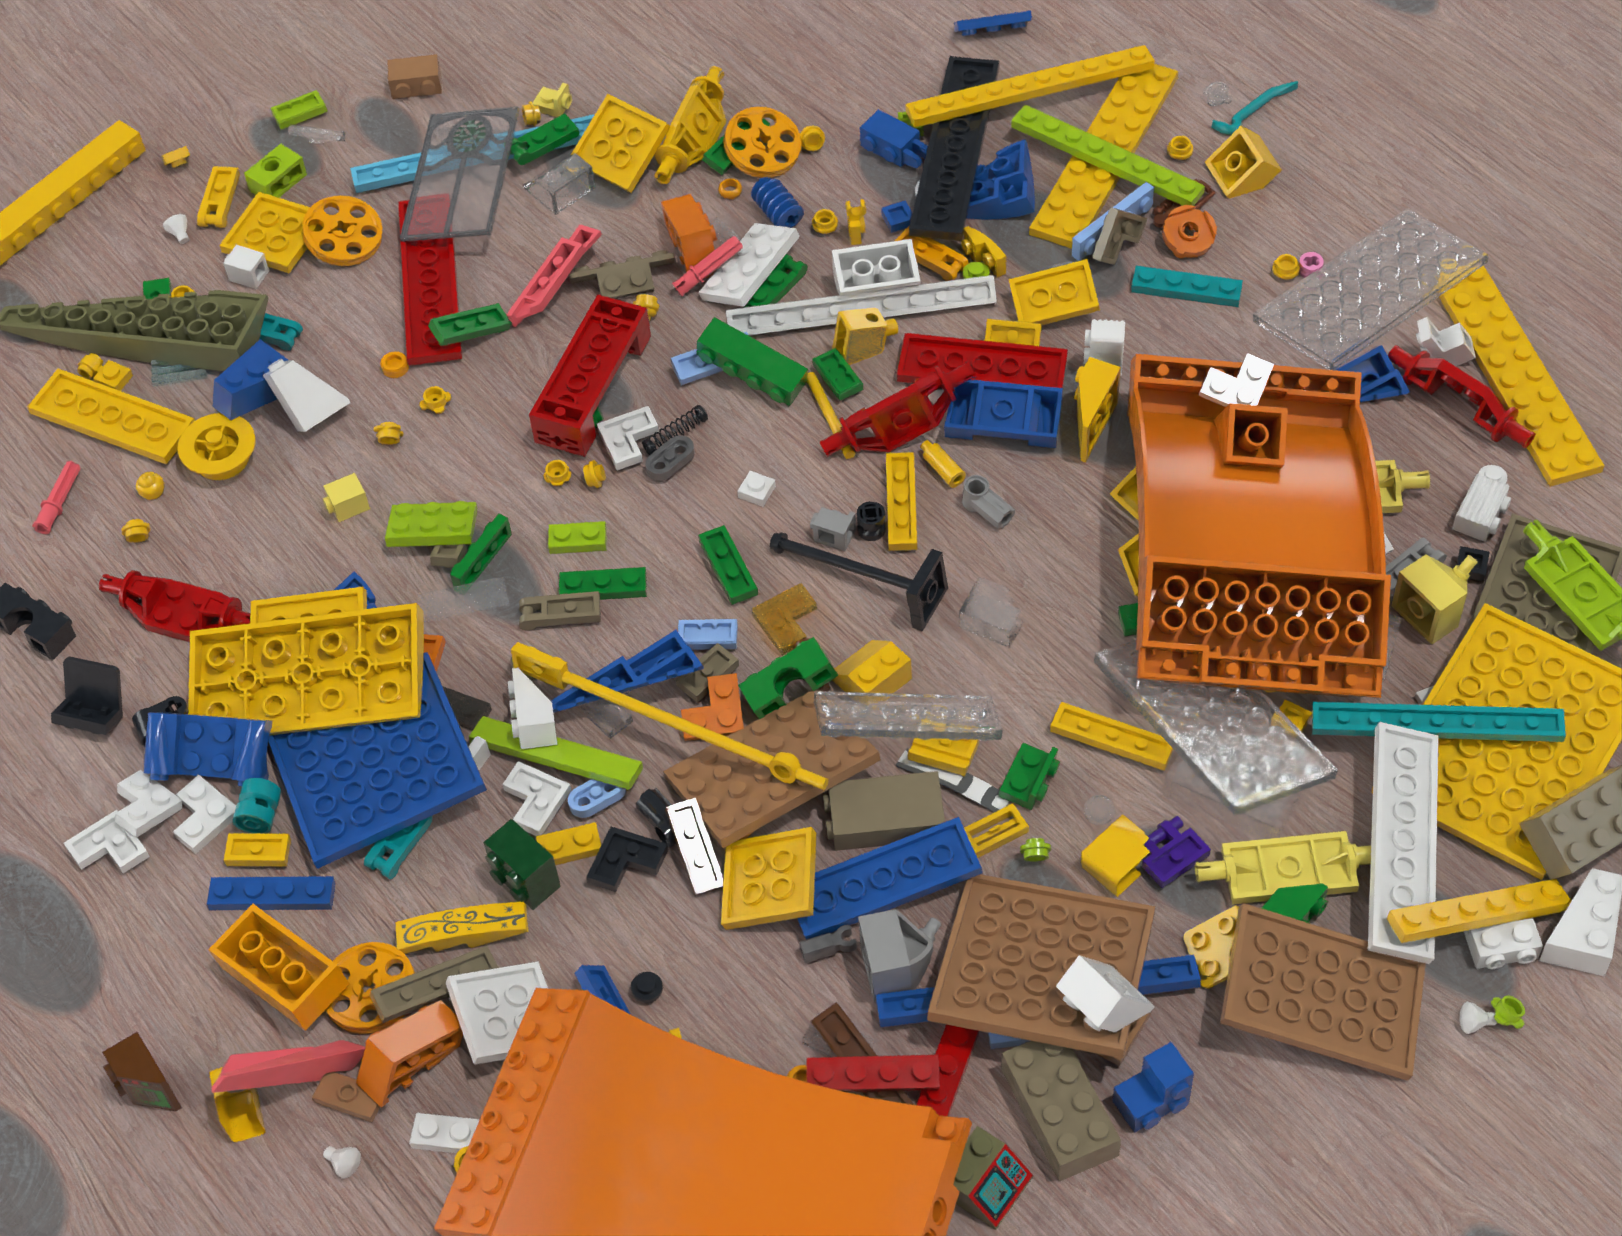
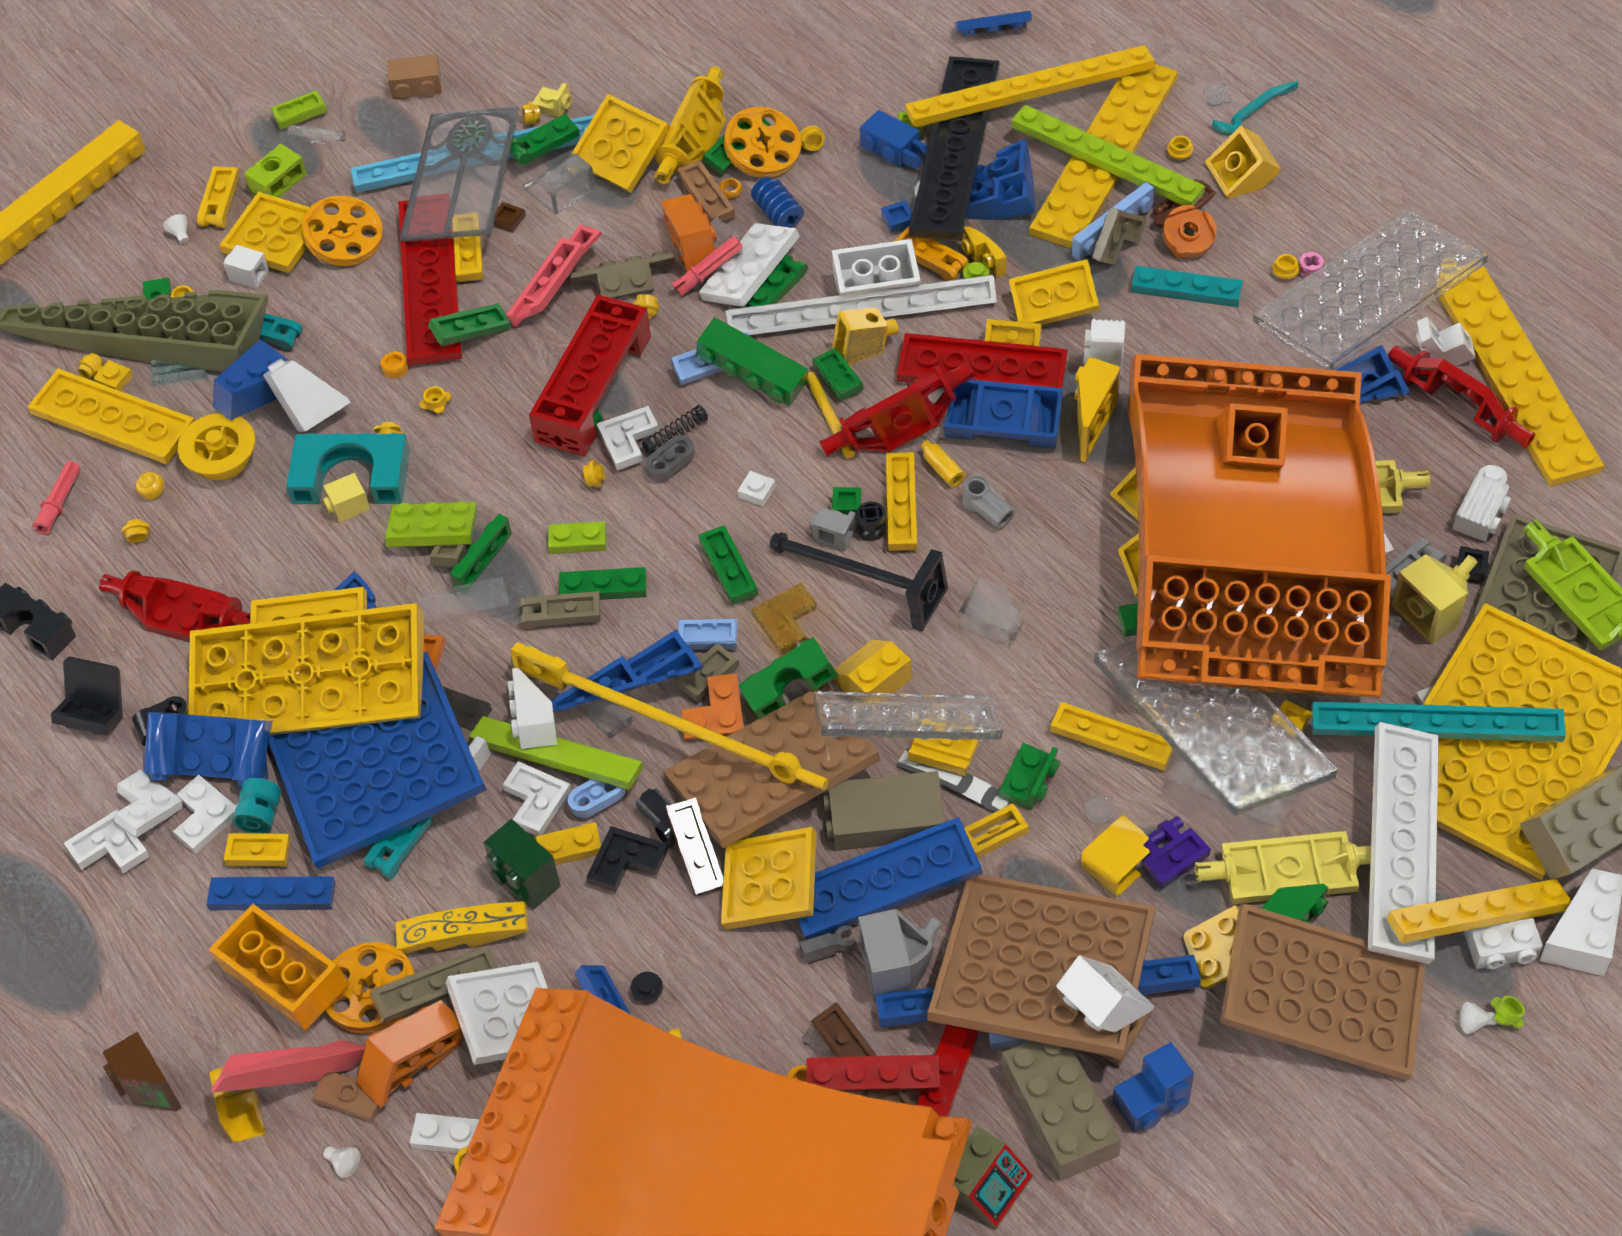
yellow plate [161,146,190,168] -> none
yellow plate [544,460,571,486] -> none
yellow plate [812,209,838,234] -> none
yellow plate [845,199,867,245] -> none
lime plate [1020,838,1051,862] -> none
white plate [1199,353,1274,407] -> none
none -> teal arch [286,433,410,504]
none -> yellow plate [453,214,484,282]
none -> reddish brown tile [489,202,526,233]
none -> medium nougat plate [677,160,736,226]
none -> green plate [832,487,862,517]

